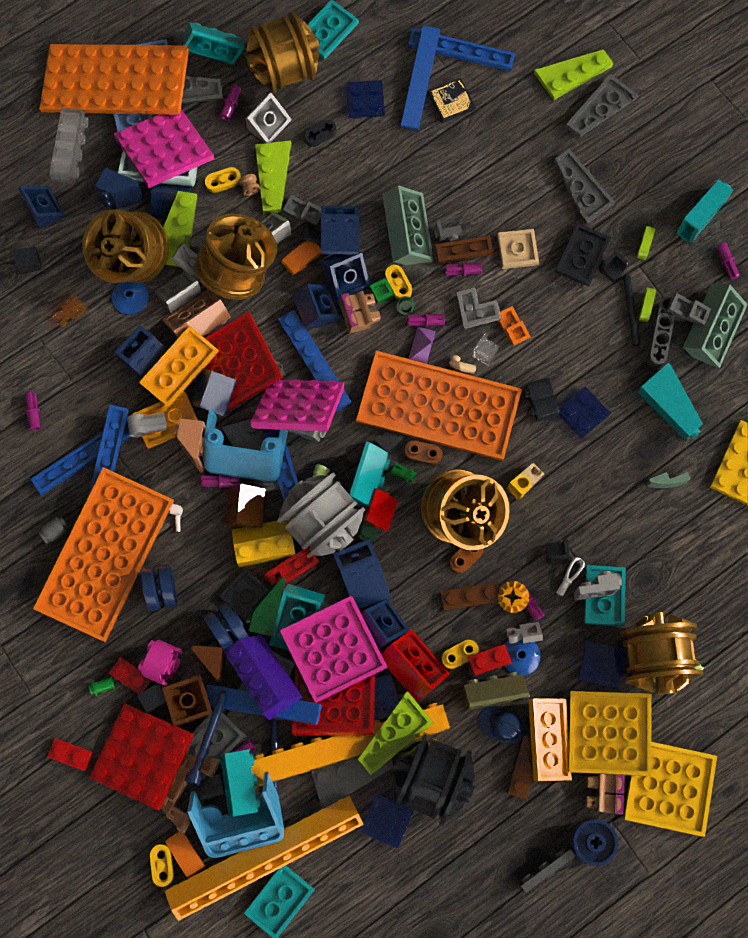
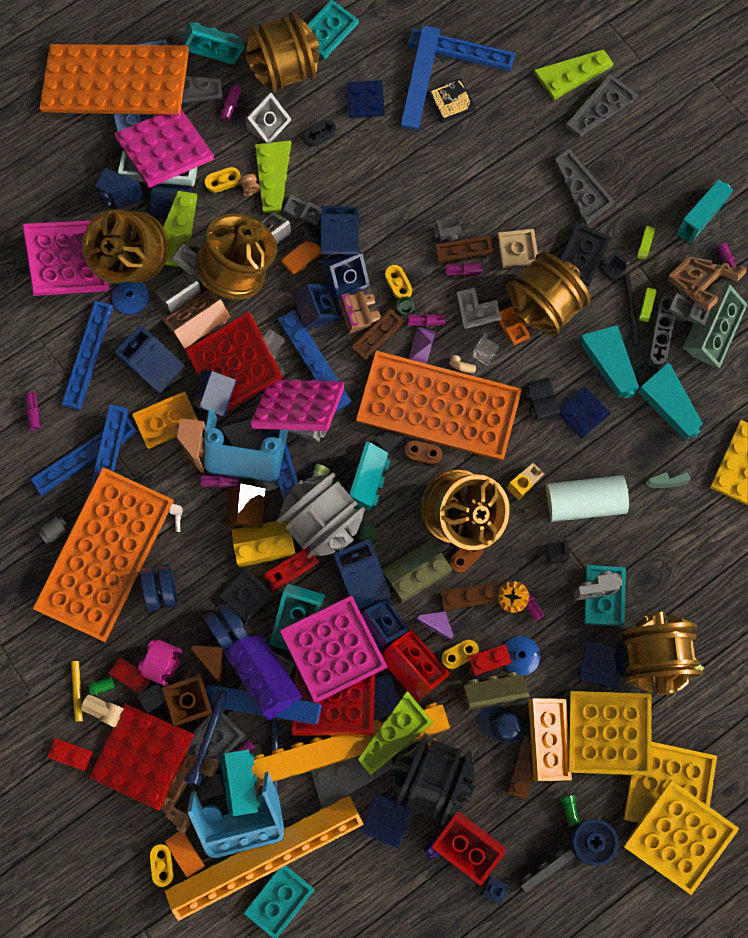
dark blue slope [18,186,65,229] -> none
clear brick [49,108,88,184] -> none
clear orange plate [53,294,88,328] -> none
light grey piece [127,413,167,438] -> none
light orange plate [139,326,219,408] -> none
dark green slope [245,575,286,636] -> none
red piece [364,488,398,532] -> none
green plate [369,278,394,304] -> none
sand green slope [382,186,434,265] -> none
green pin [391,463,417,483] -> none
light grey plate [506,622,543,643] -> none
white piece [556,557,585,597] -> none
medium nougat hips [585,774,625,815] -> none
none -> dark pink plate [23,221,109,296]
none -> blue tile [61,300,113,411]
none -> yellow bar [71,661,83,722]
none -> tan piece [81,694,124,727]
none -> clear panel [263,329,285,360]
none -> reddish brown plate [352,309,404,361]
none -> olive slope [382,540,452,604]
none -> medium lavender slope [417,612,453,641]
none -> dark purple plate [424,839,440,858]
none -> red slope [431,811,506,886]
none -> dark blue tile [482,876,509,905]
none -> pearl gold wheel [505,251,591,337]
none -> light aqua brick [545,475,629,522]
none -> green pin [559,794,581,826]
none -> teal slope [579,325,639,398]
none -> yellow plate [623,779,739,895]
none -> medium nougat wing [668,257,747,311]

